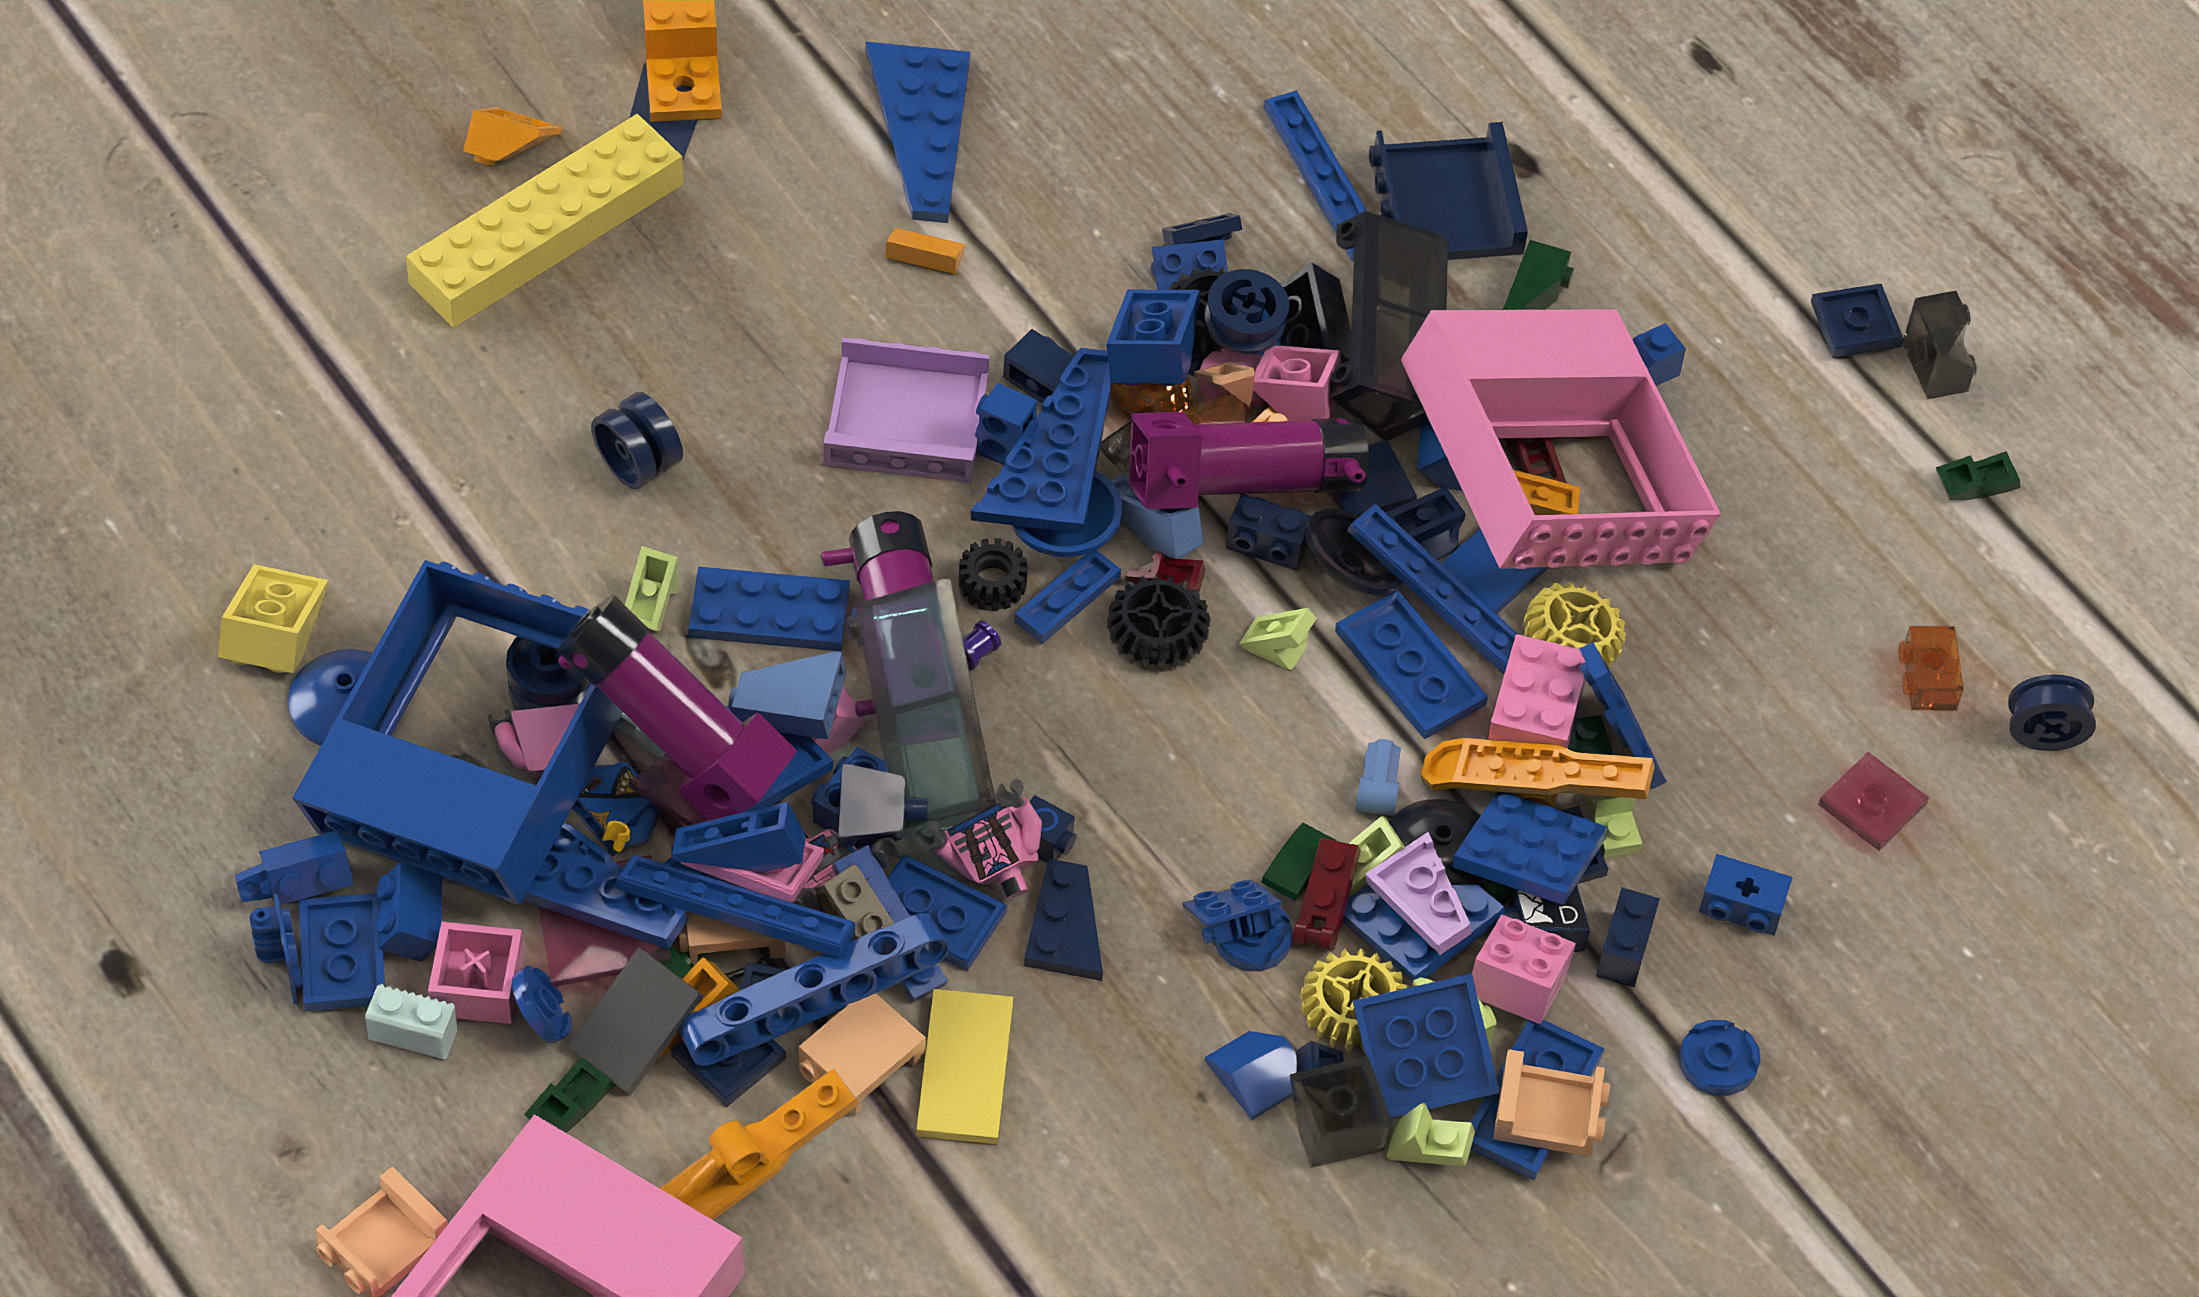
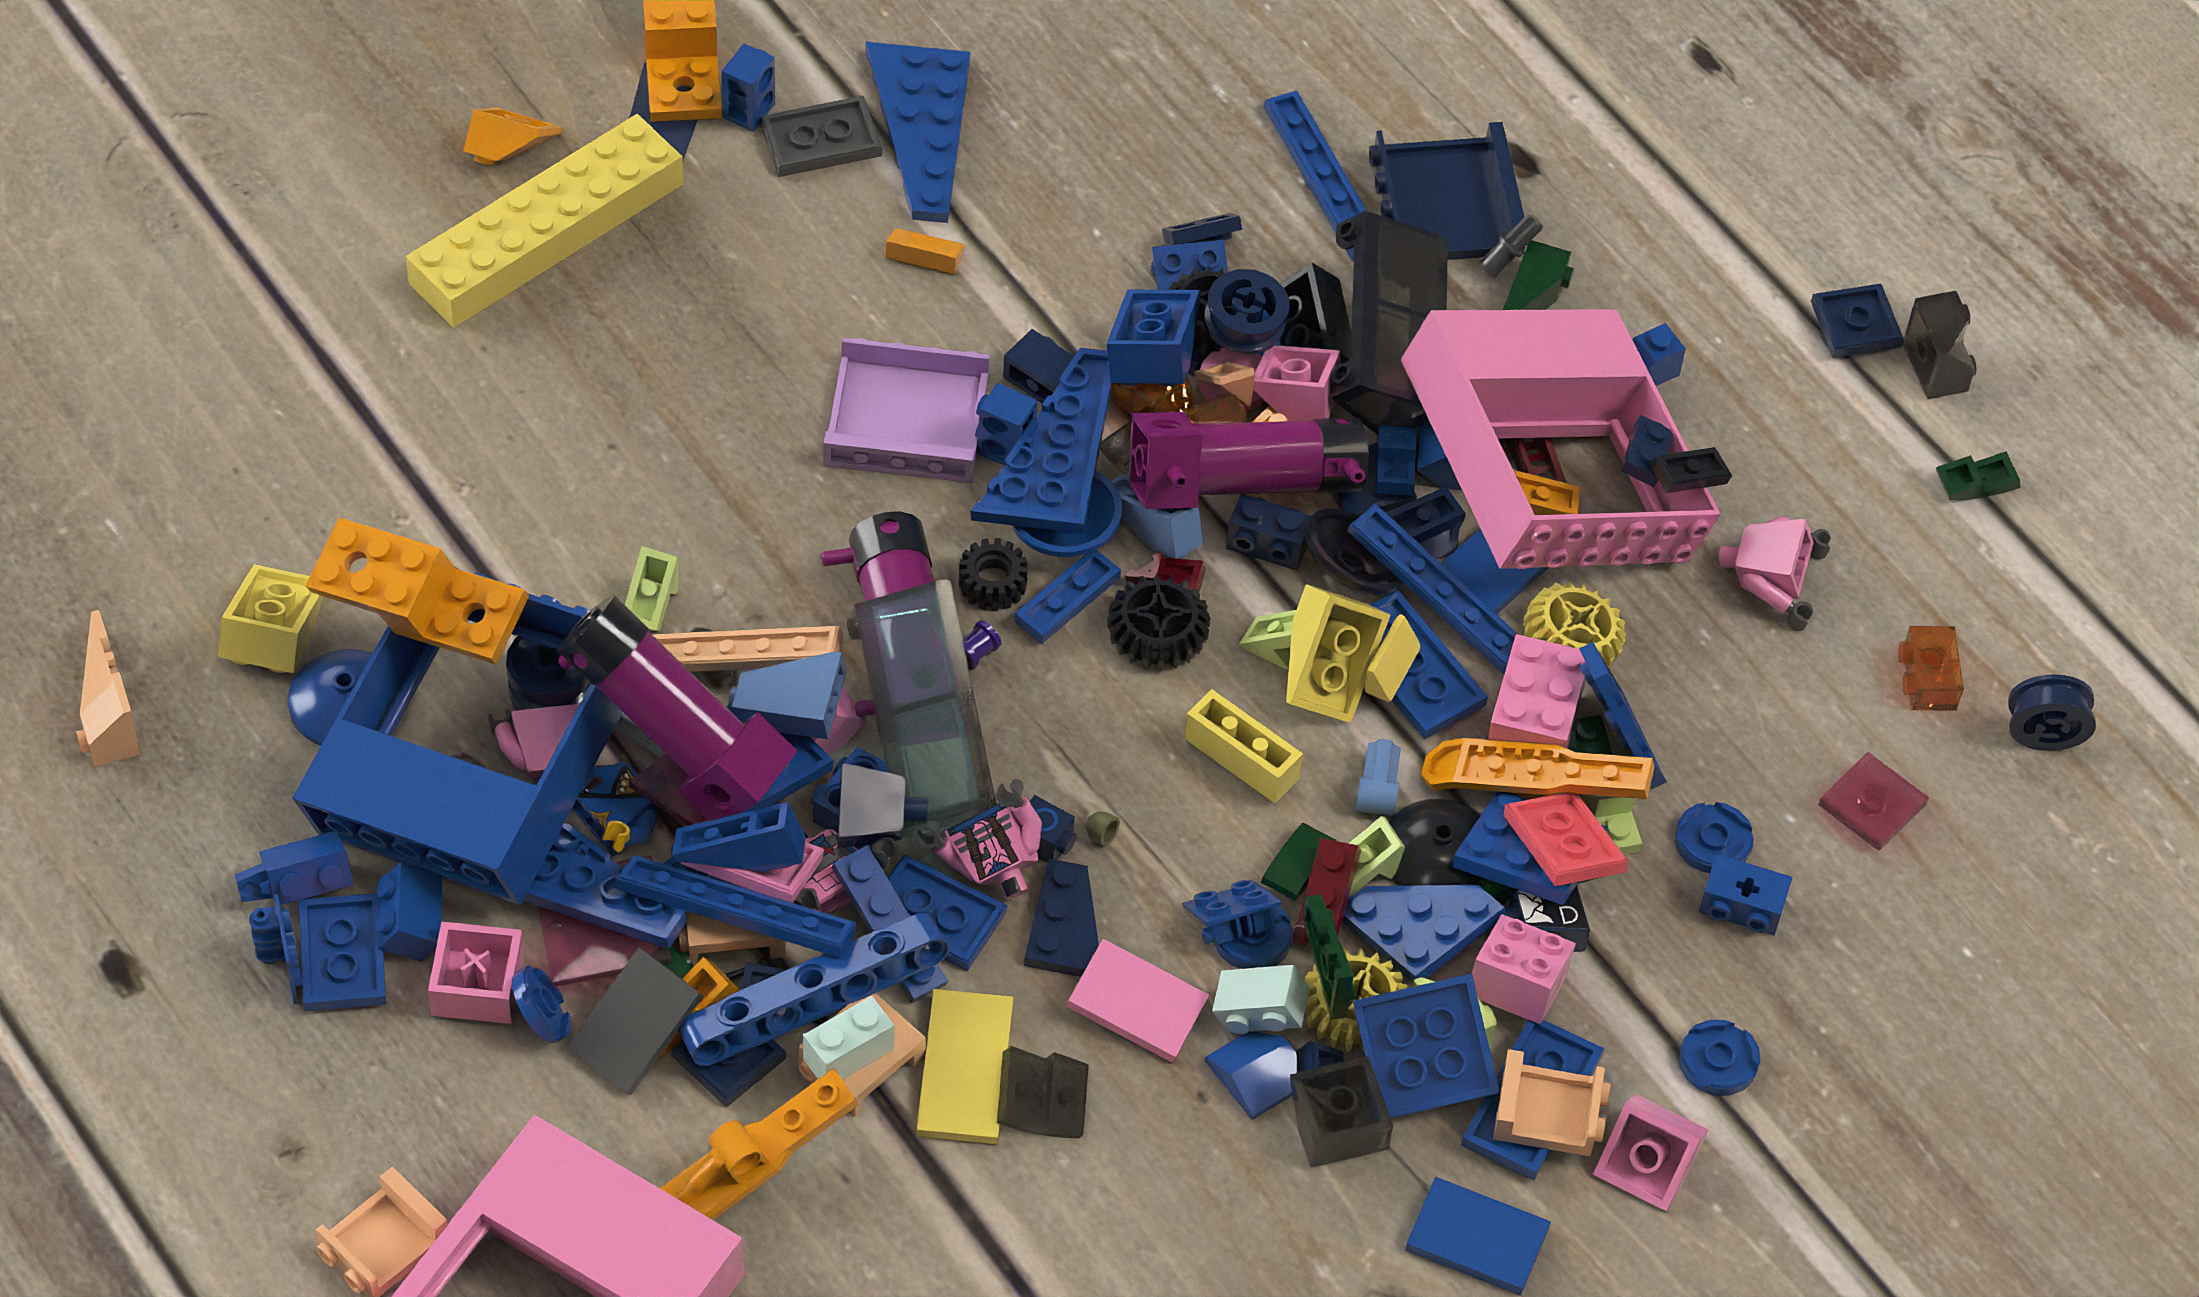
light aqua brick [365,984,458,1060] -> none
dark green slope [524,1057,614,1133] -> none
dark blue wheel [591,392,683,489] -> none
blue plate [689,567,850,651] -> none
dark tan bracket [813,865,895,942] -> none
lavender wing [1366,832,1472,955] -> none
yellowish green slope [1386,1103,1475,1166] -> none
dark blue brick [1596,887,1660,988] -> none
none -> light nougat wedge [76,610,140,767]
none -> light orange bracket [305,517,529,665]
none -> light nougat tile [652,626,843,672]
none -> blue brick [722,43,775,132]
none -> dark grey tile [760,96,882,177]
none -> light aqua brick [803,996,895,1079]
none -> clear smoke slope [997,1046,1089,1139]
none -> bright pink tile [1066,939,1209,1063]
none -> olive hinge [1086,811,1120,846]
none -> light yellow brick [1184,689,1303,803]
none -> light aqua brick [1212,965,1310,1034]
none -> light yellow slope [1286,584,1391,723]
none -> dark green wing [1302,894,1354,1020]
none -> light yellow slope [1364,614,1420,702]
none -> blue slope [1376,425,1416,496]
none -> blue tile [1405,1177,1551,1295]
none -> dark grey axle [1479,214,1543,278]
none -> coral tile [1503,793,1628,886]
none -> bright pink slope [1593,1094,1709,1211]
none -> dark blue plate [1621,415,1673,488]
none -> black plate [1649,447,1732,493]
none -> blue tile [1675,802,1754,873]
none -> bright pink torso [1719,516,1831,631]

